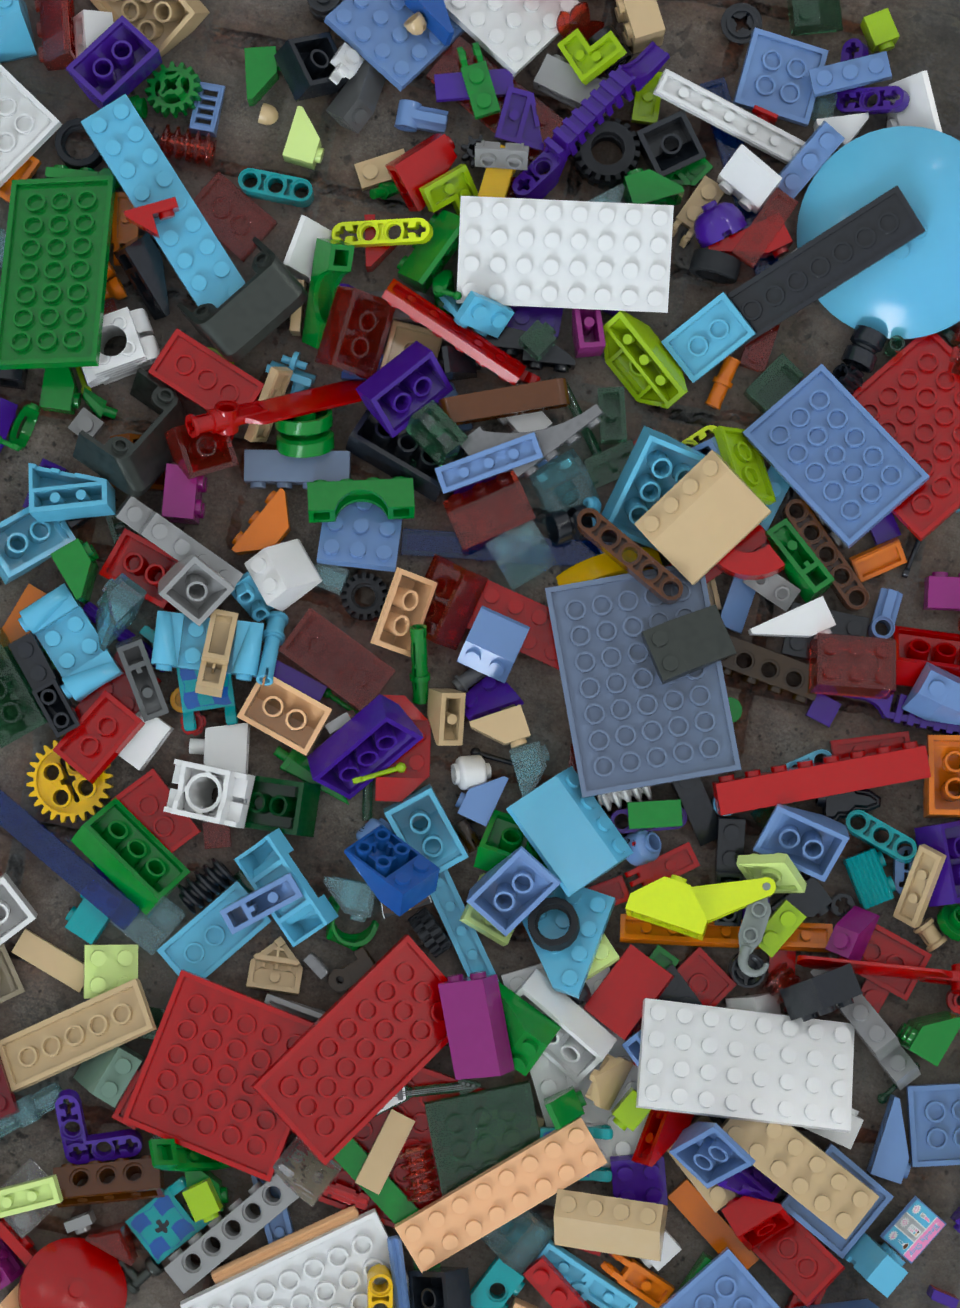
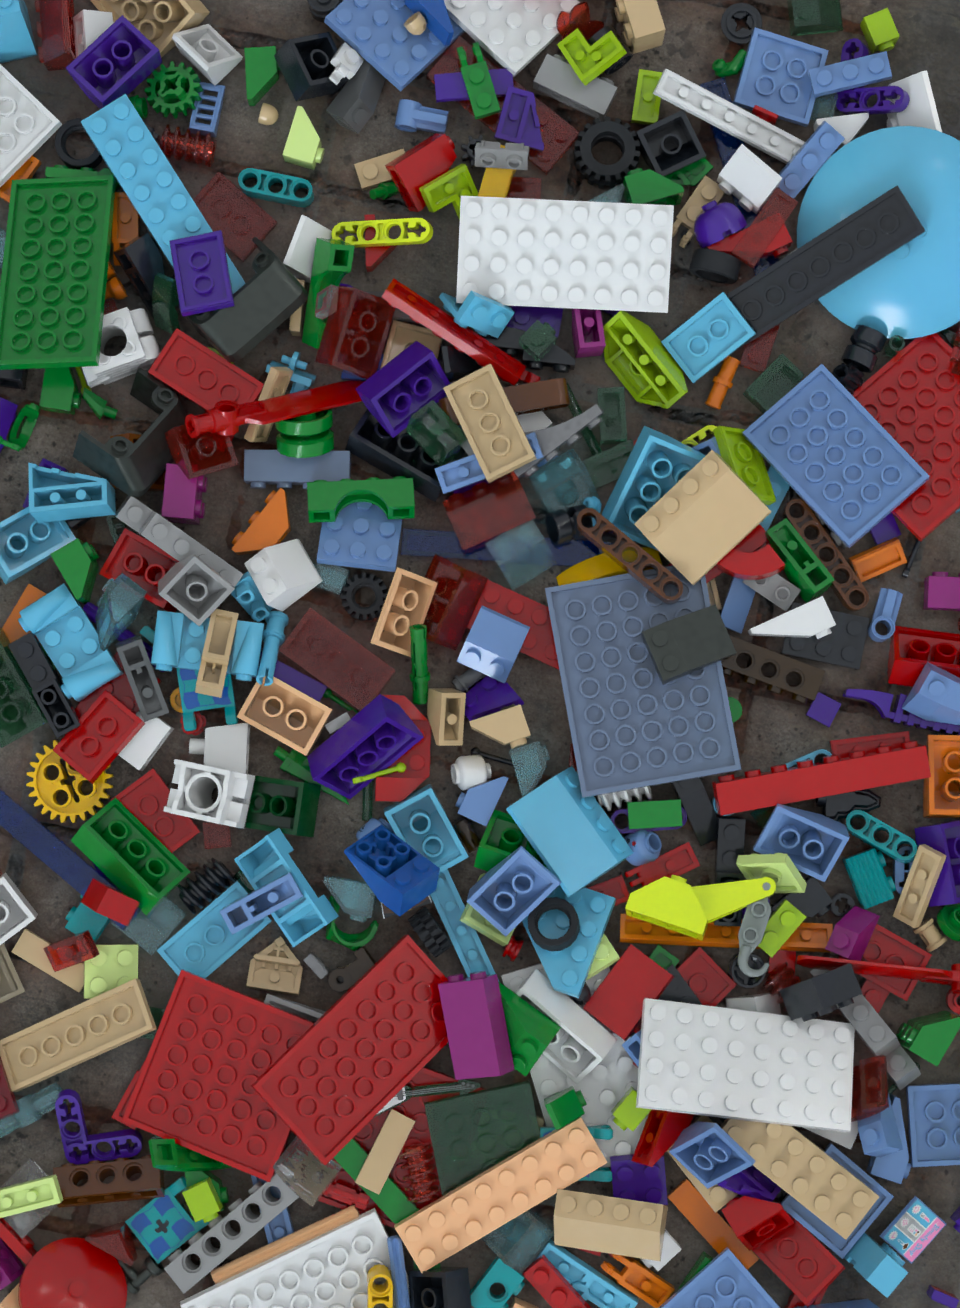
light grey plate [64,1210,97,1235] -> none
light grey plate [68,407,105,438] -> none
sand green slope [73,1044,146,1108] -> none
red slope [124,197,179,239] -> none
green slope [397,209,460,294] -> none
green helmet [433,270,462,314] -> none
dark purple piece [512,41,670,199] -> none
tan slope [585,1054,633,1110] -> none
clear red brick [809,633,896,699] -> none
none -> clear red plate [43,930,100,972]
none -> red slope [81,878,140,926]
none -> clear green slope [152,273,180,334]
none -> dark purple tile [169,230,235,317]
none -> white slope [172,24,243,86]
none -> clear light blue tile [315,284,339,320]
none -> tan plate [443,364,537,483]
none -> red bush [501,935,524,962]
none -> green arm [712,49,747,78]
none -> clear red slope [851,1055,889,1122]
none -> medium blue slope [858,1071,903,1157]

